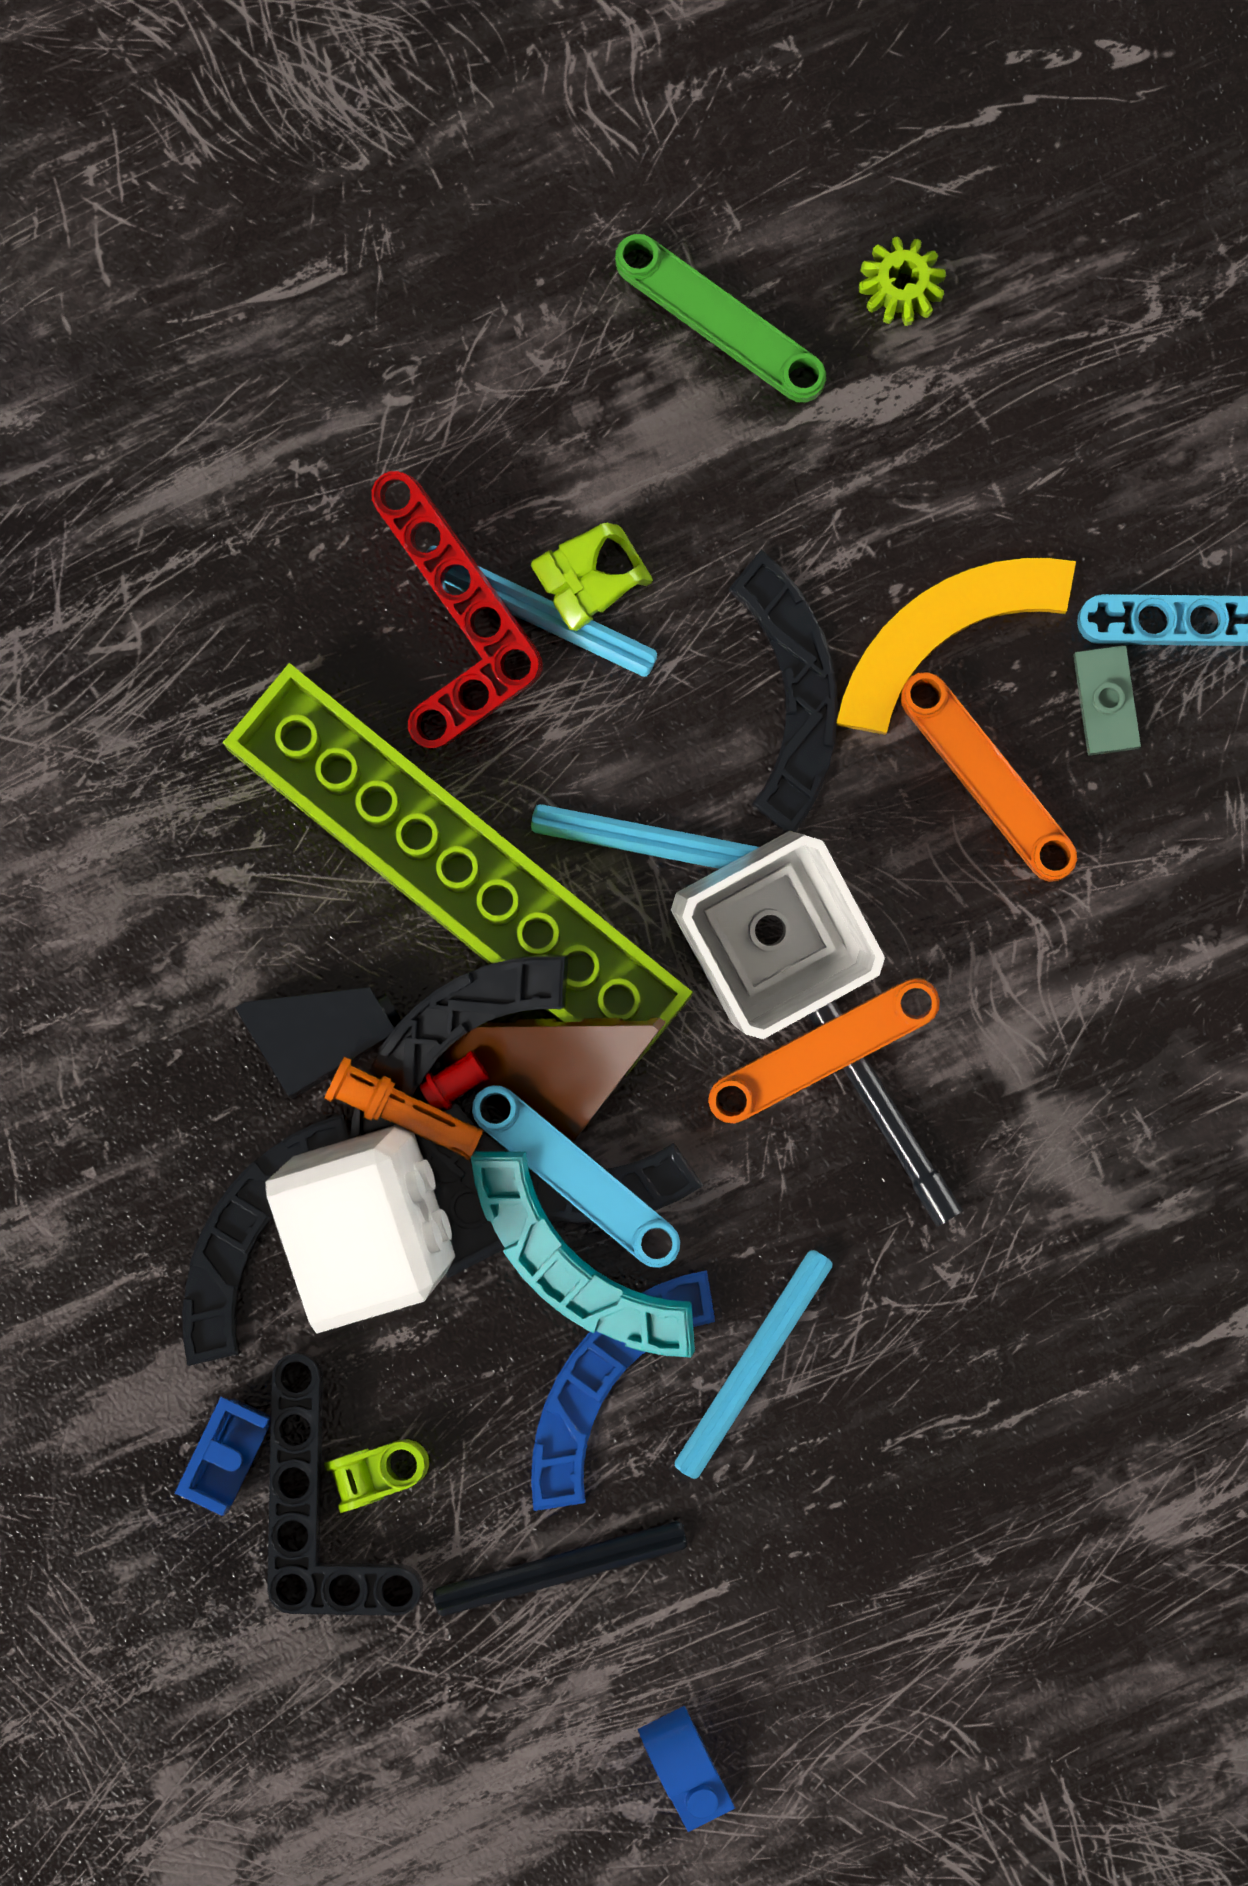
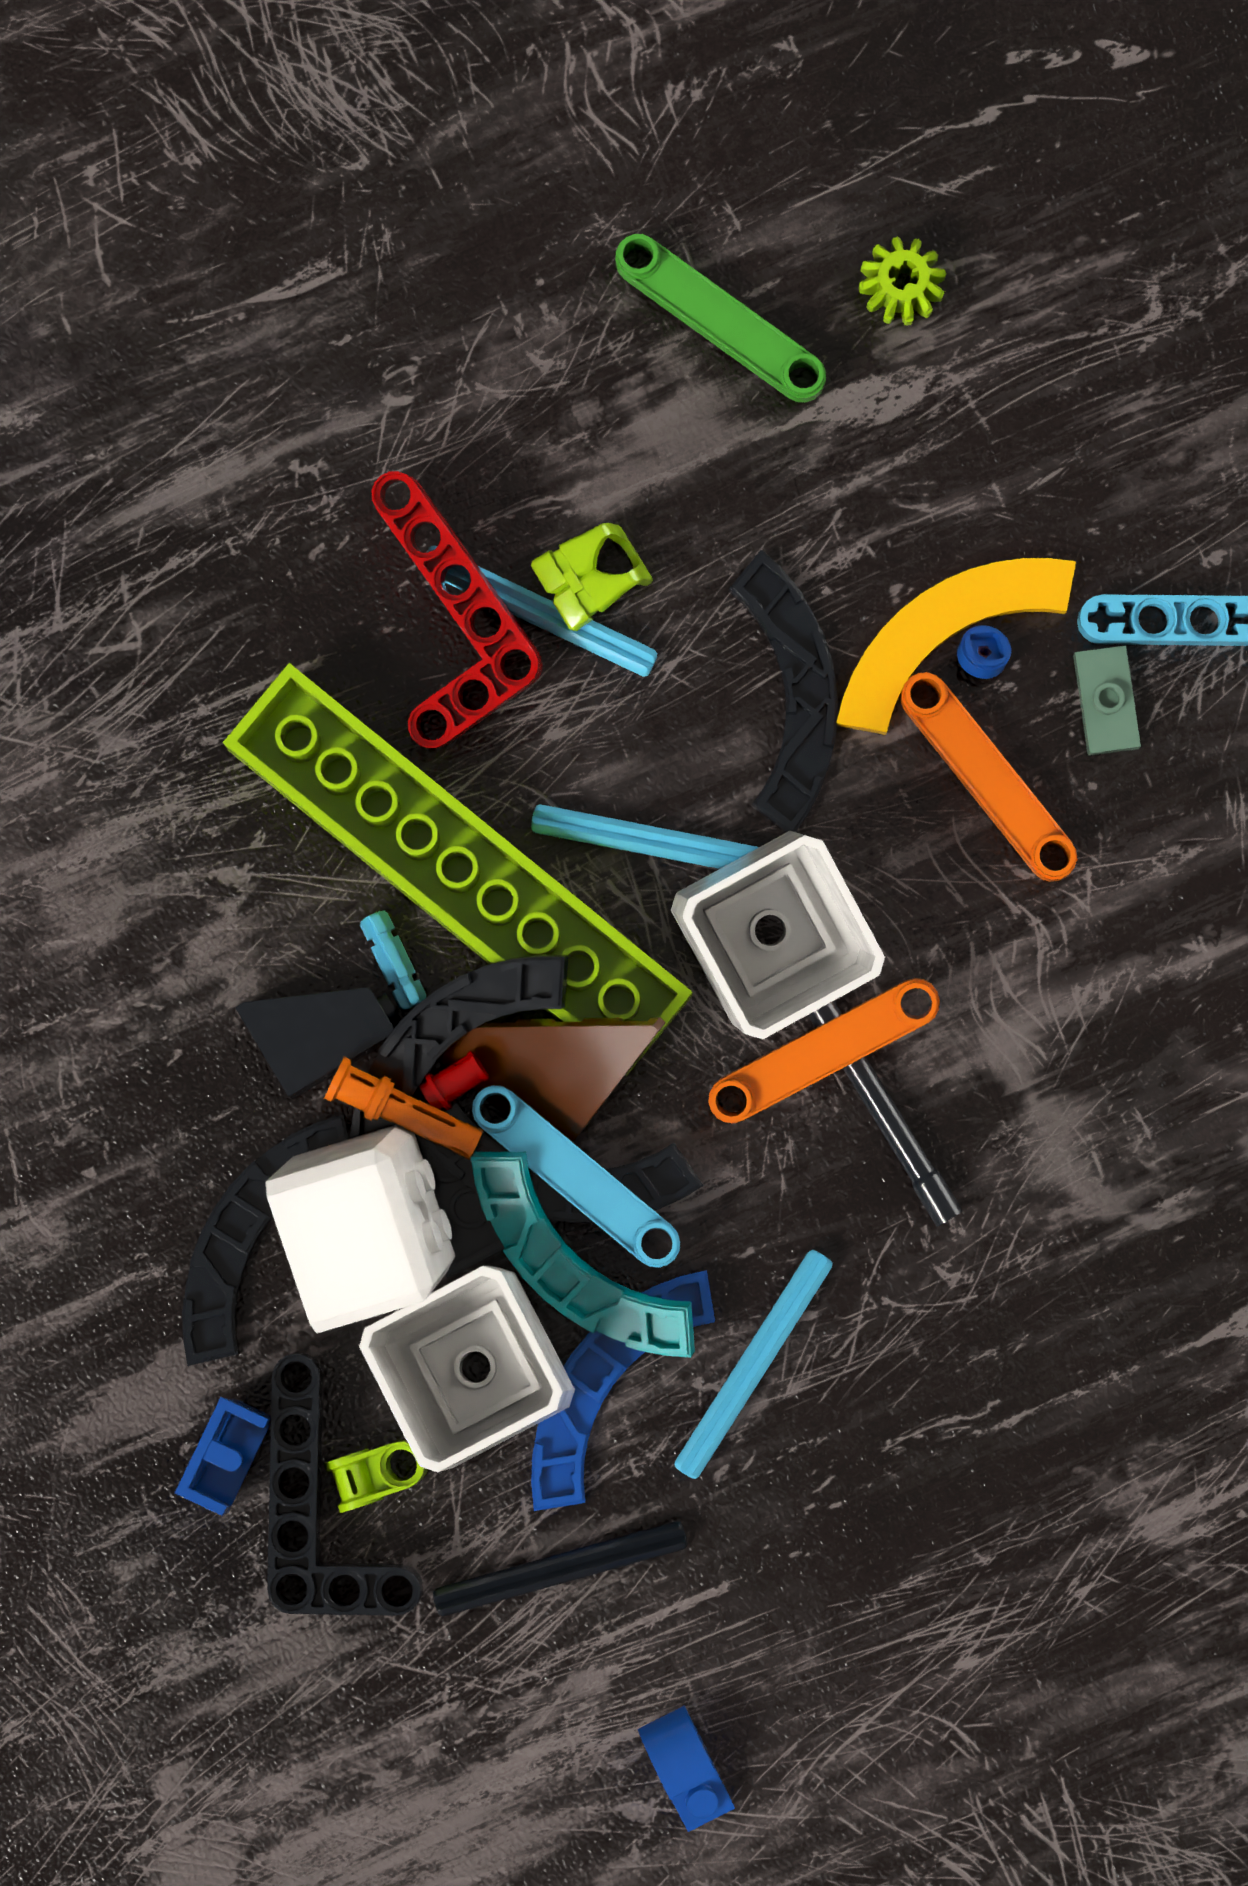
none -> white plate [359,1266,575,1472]
none -> medium azure axle [360,911,426,1010]
none -> blue tile [957,625,1011,679]

